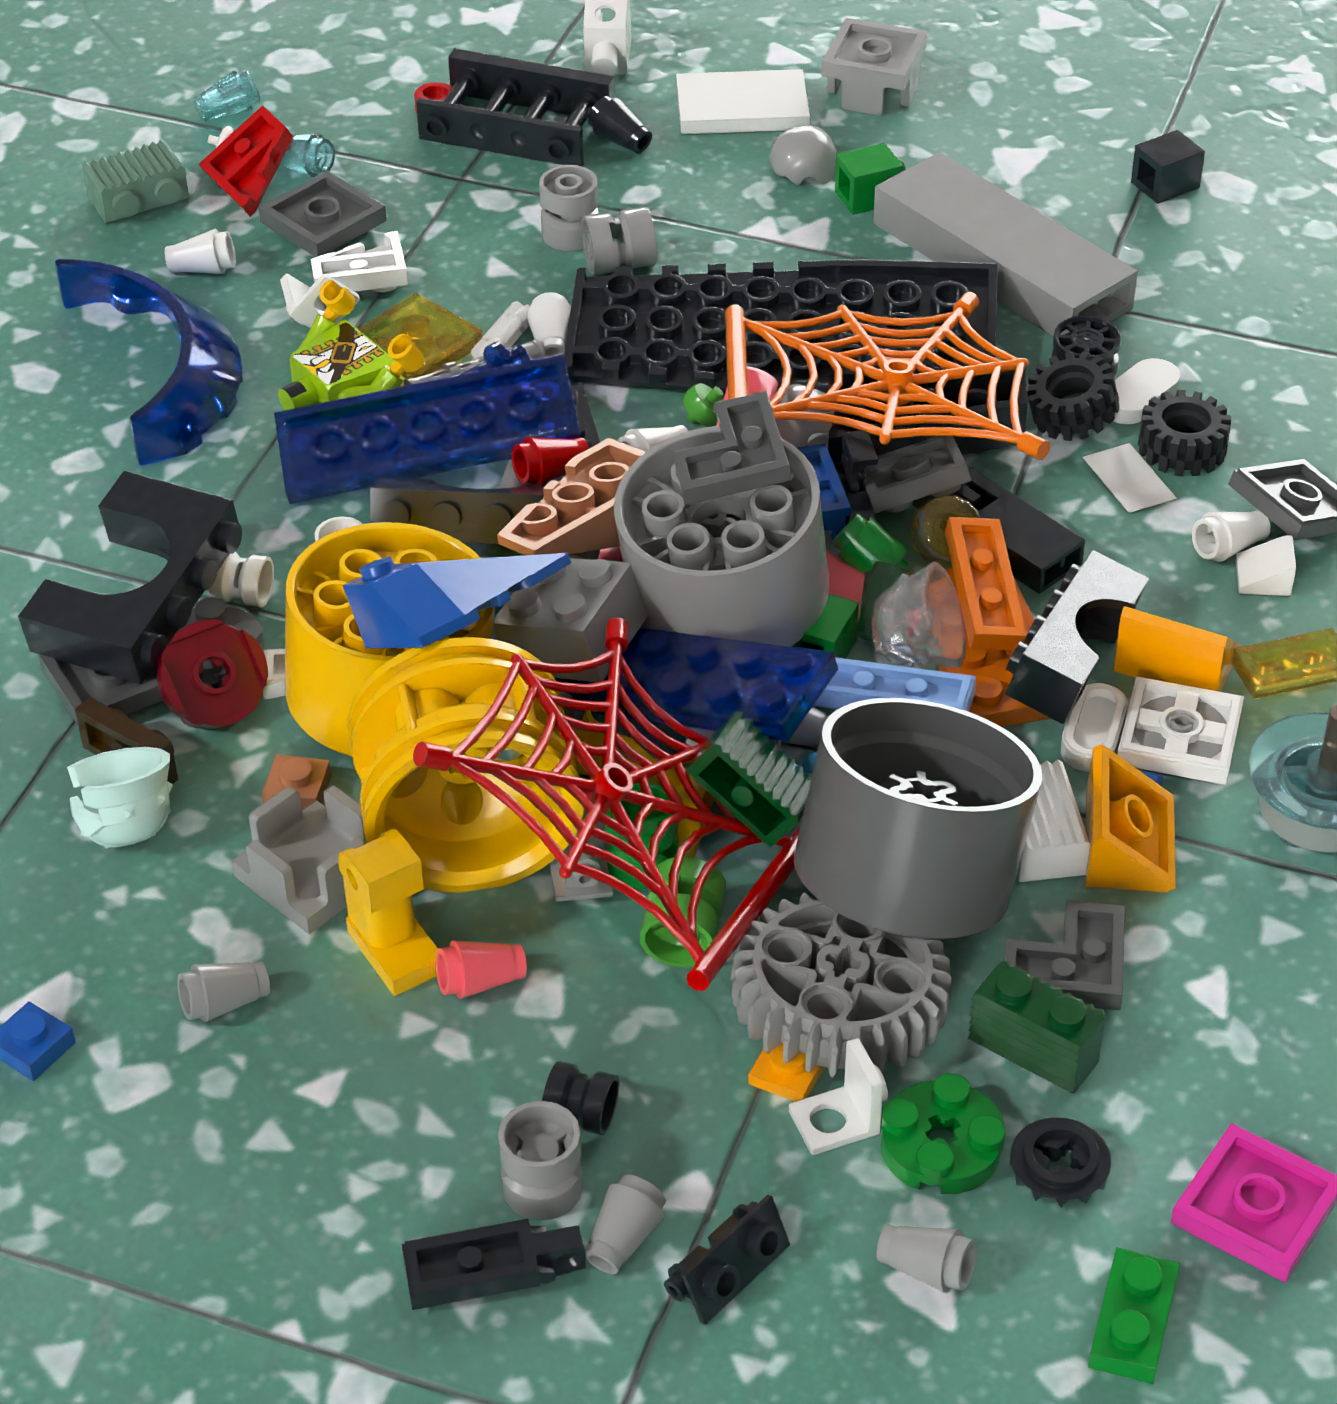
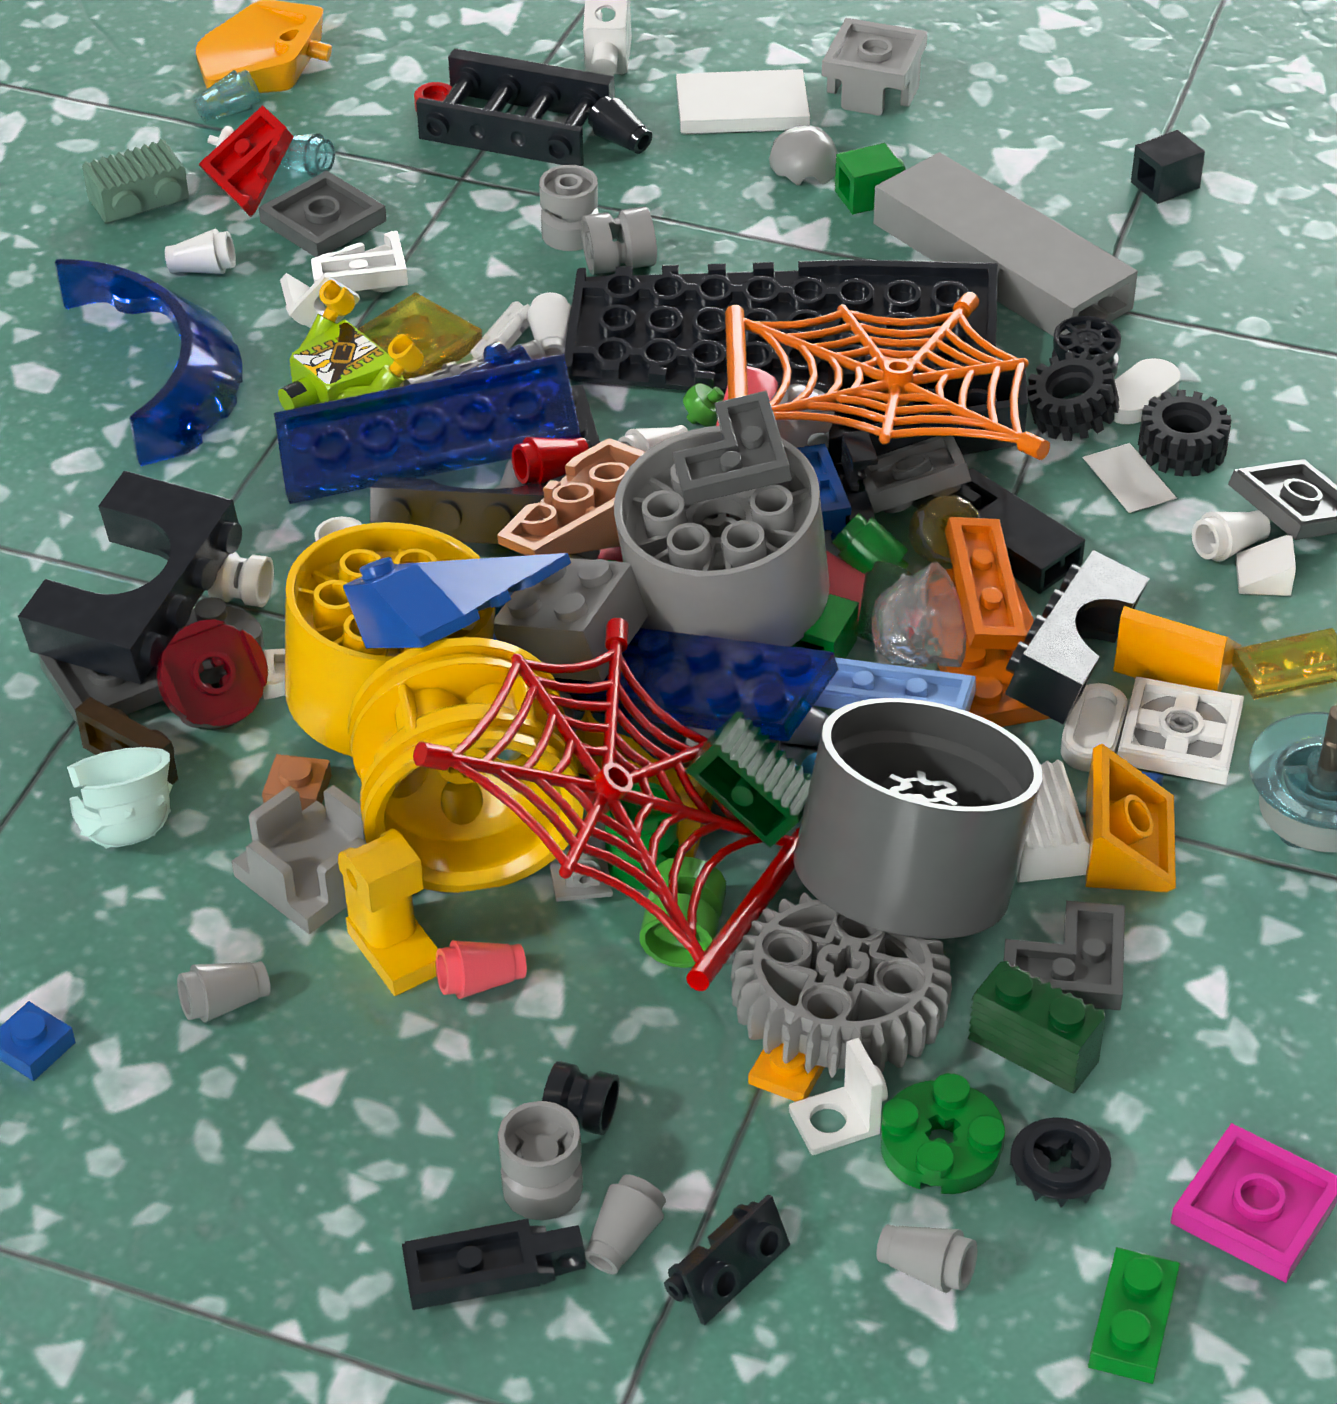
none -> light orange animal [196,0,332,96]

